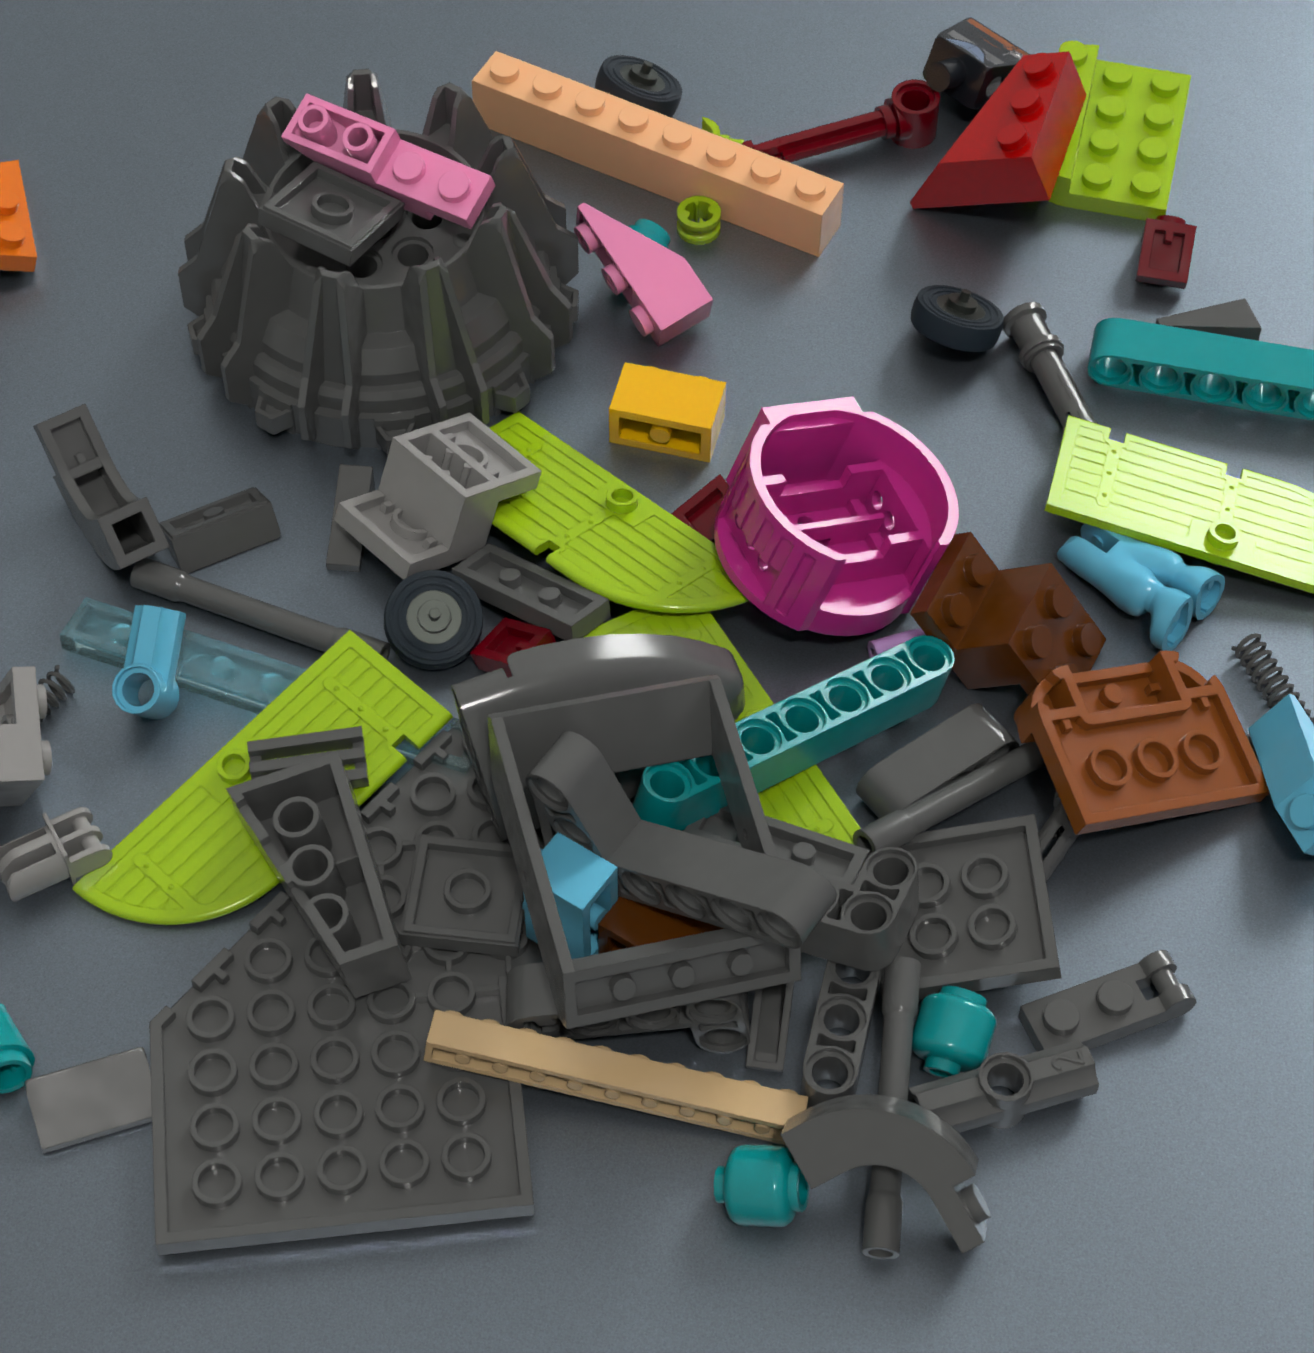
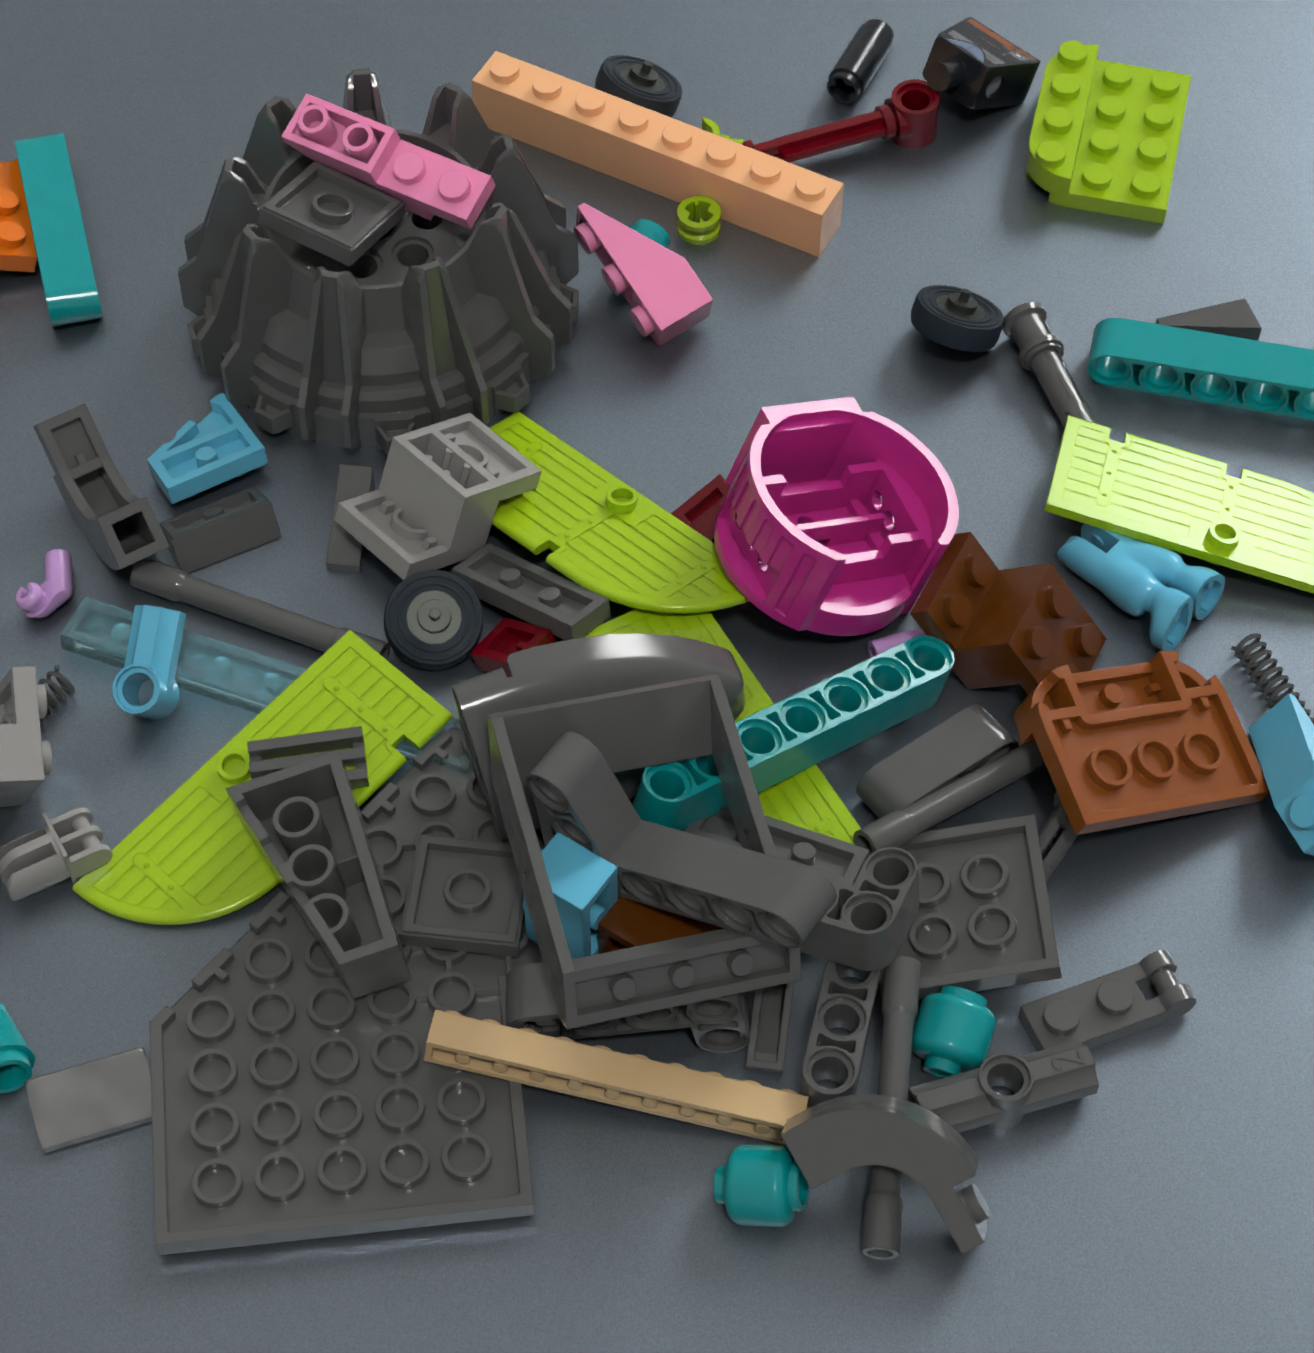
yellow brick [609,362,726,463] -> none
red wedge [910,51,1087,209] -> none
dark red bracket [1135,215,1197,289] -> none
none -> teal beam [15,132,103,327]
none -> lavender arm [16,549,73,619]
none -> medium azure wing [147,393,268,504]
none -> black piece [827,19,894,103]

